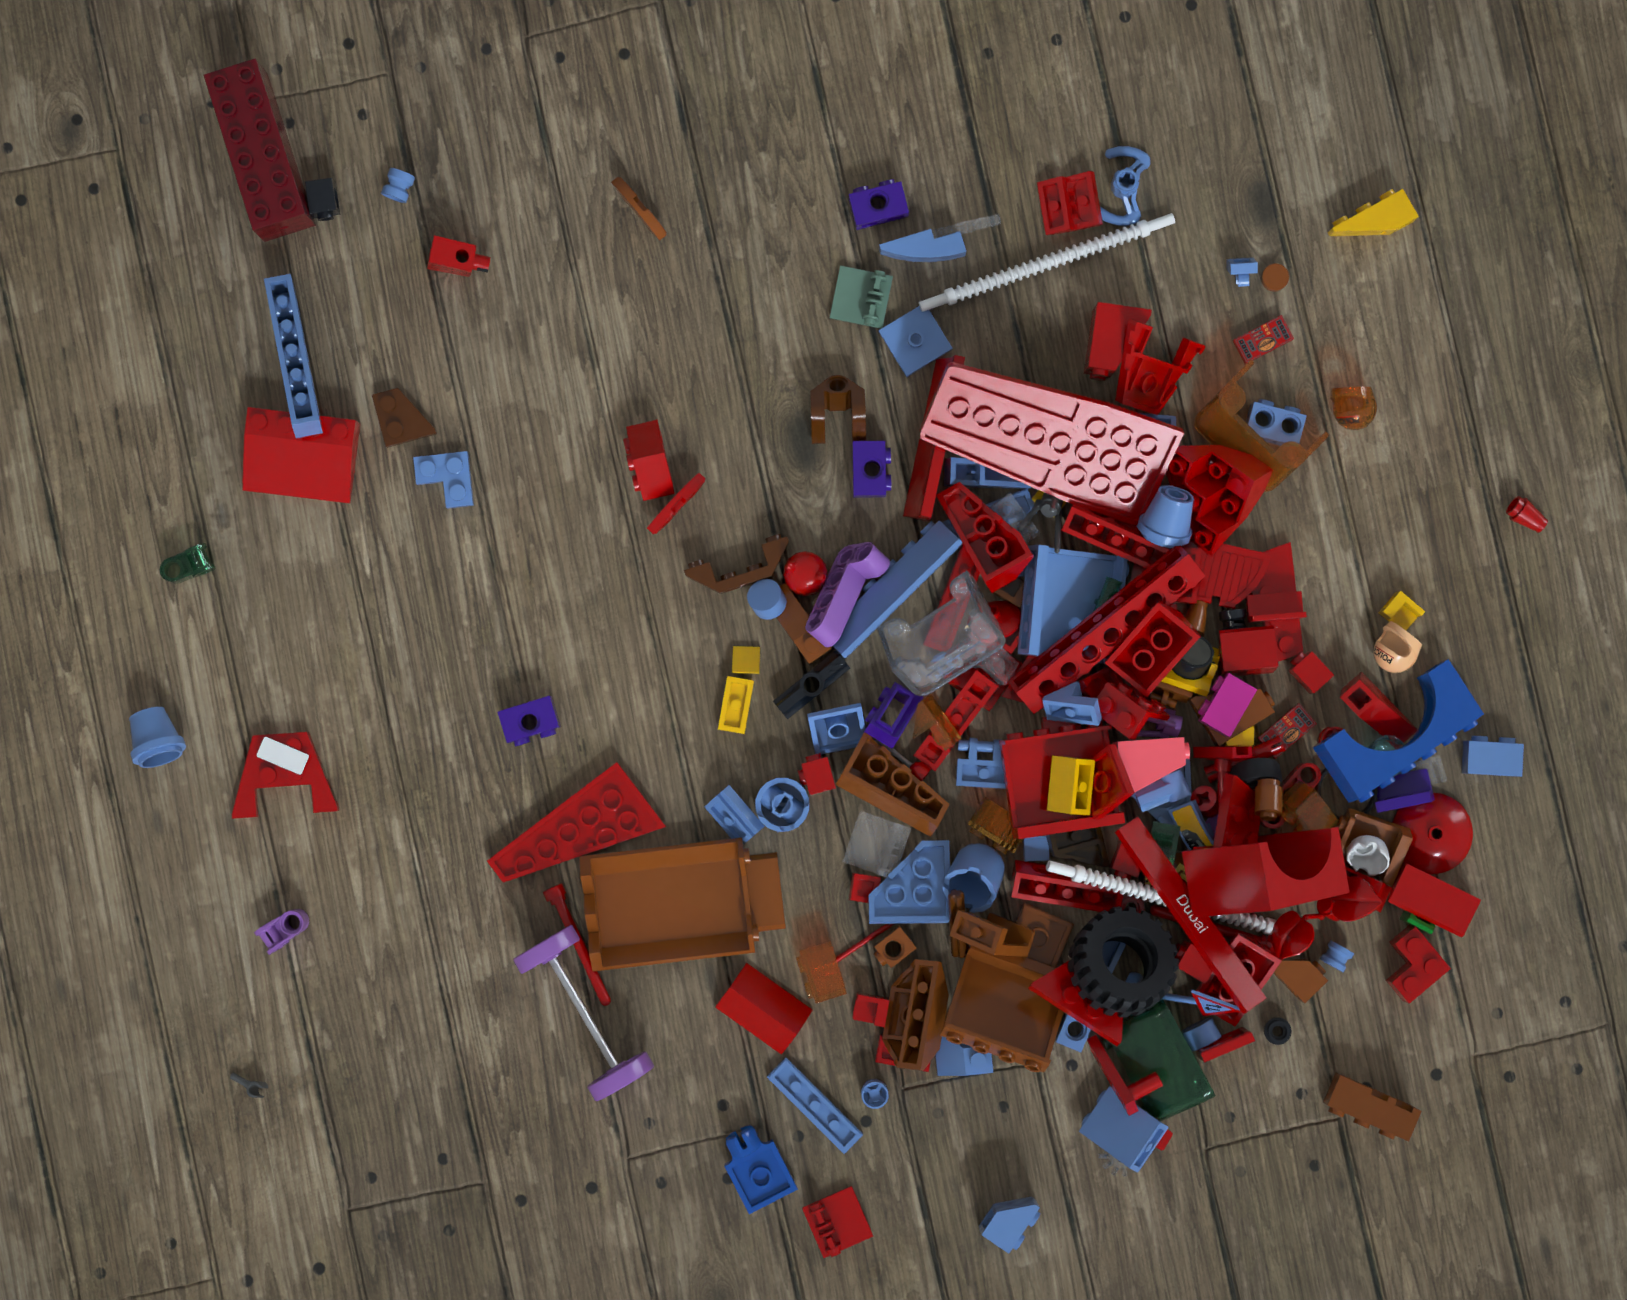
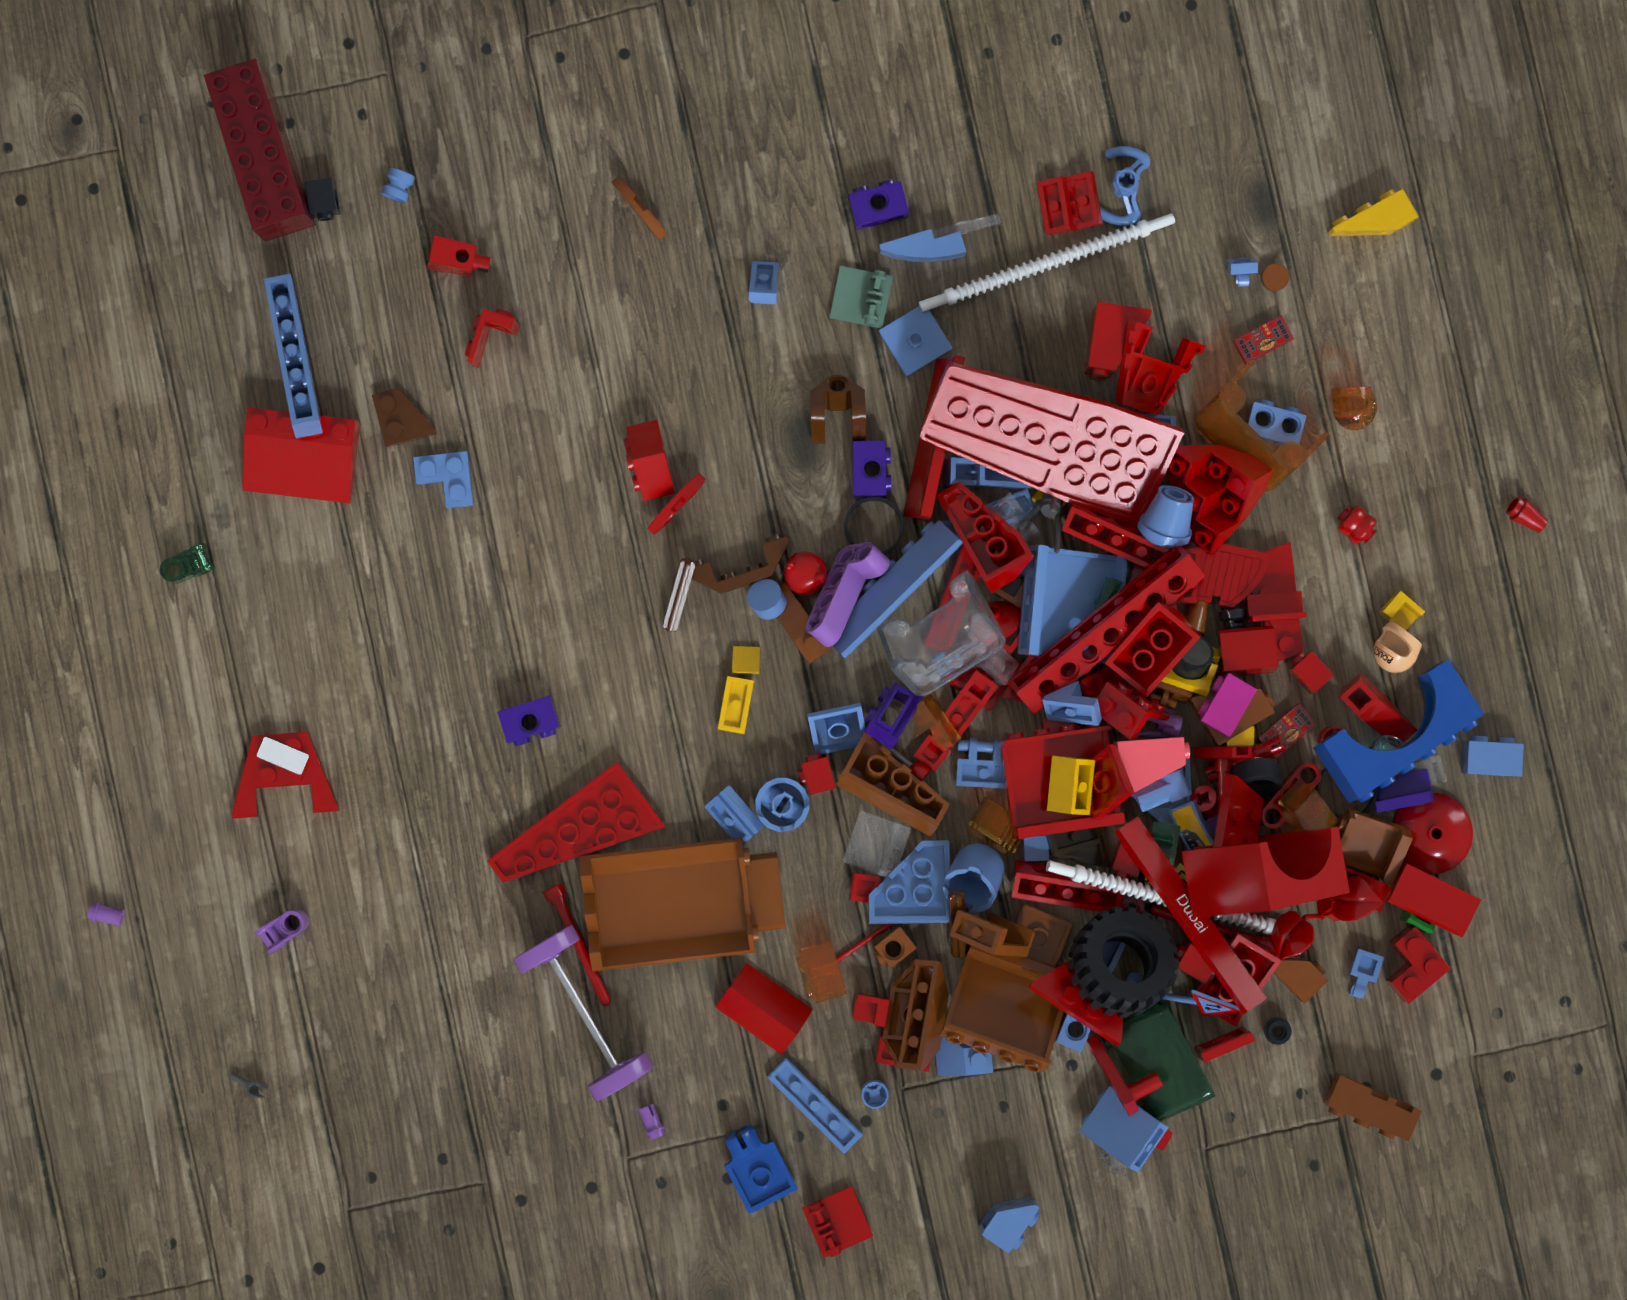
medium blue piece [129,707,186,768] -> none
black piece [773,650,851,720] -> none
medium blue piece [1180,1017,1221,1052] -> none
dark orange brick [1254,779,1283,821] -> none
medium blue wheel [1320,940,1354,973] -> none
white hair [1346,835,1390,876] -> none
none -> medium lavender pin [88,901,125,927]
none -> red bracket [465,308,520,368]
none -> medium lavender pin [638,1104,666,1141]
none -> axle [662,557,696,632]
none -> medium blue slope [749,261,779,304]
none -> black tyre [844,496,904,555]
none -> red piece [1337,505,1377,545]
none -> medium blue plate [1348,948,1384,999]

